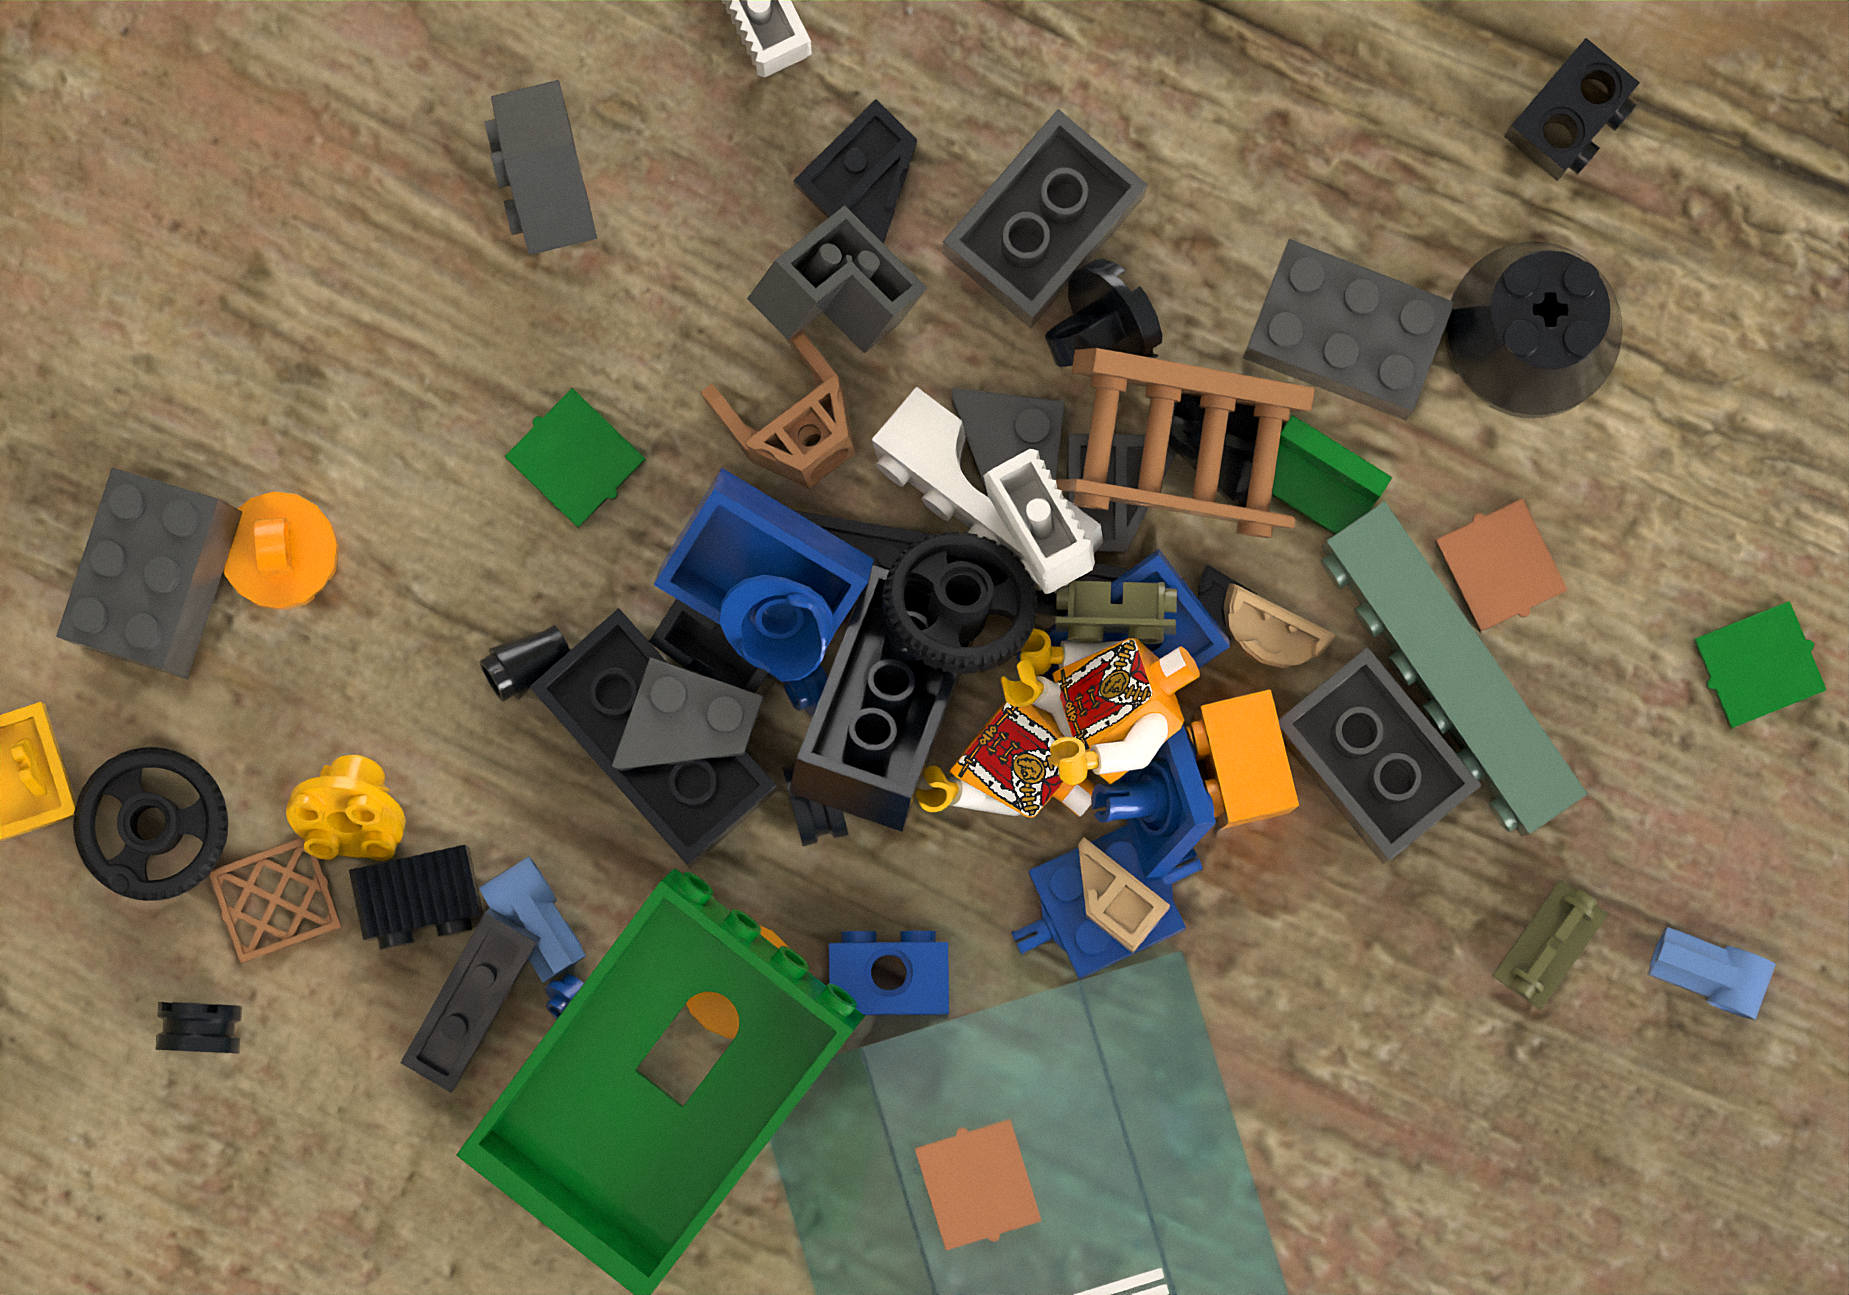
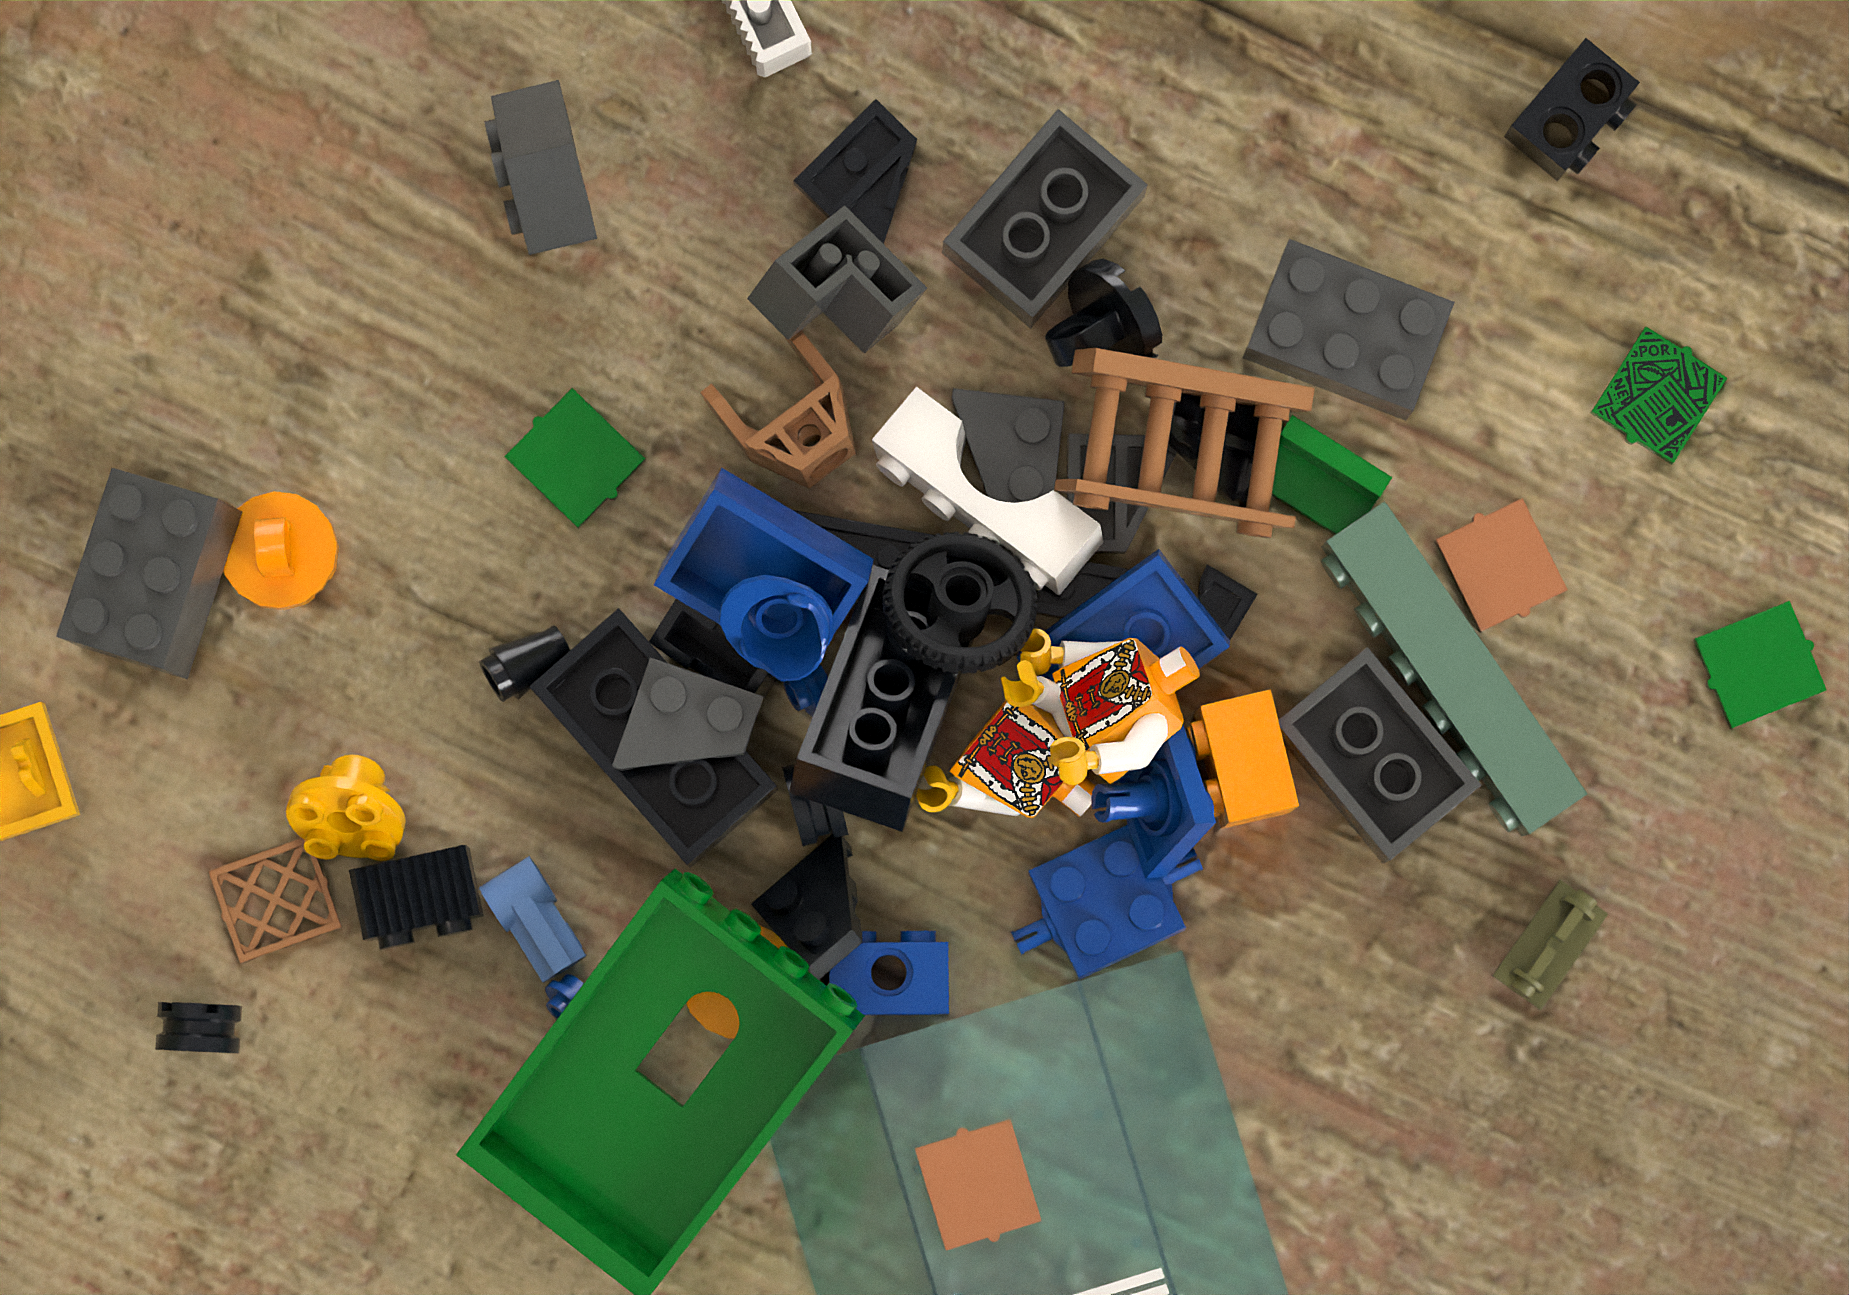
black wheel [73,747,228,901] -> none
black plate [400,908,541,1093] -> none
white brick [983,449,1095,594] -> none
olive hinge [1055,580,1177,644] -> none
tan tile [1078,837,1170,954] -> none
tan tile [1223,583,1336,668] -> none
black cone [1445,241,1623,418] -> none
medium blue piece [1647,927,1776,1020] -> none
none -> black wing [751,835,863,980]
none -> green piece [1590,327,1727,465]

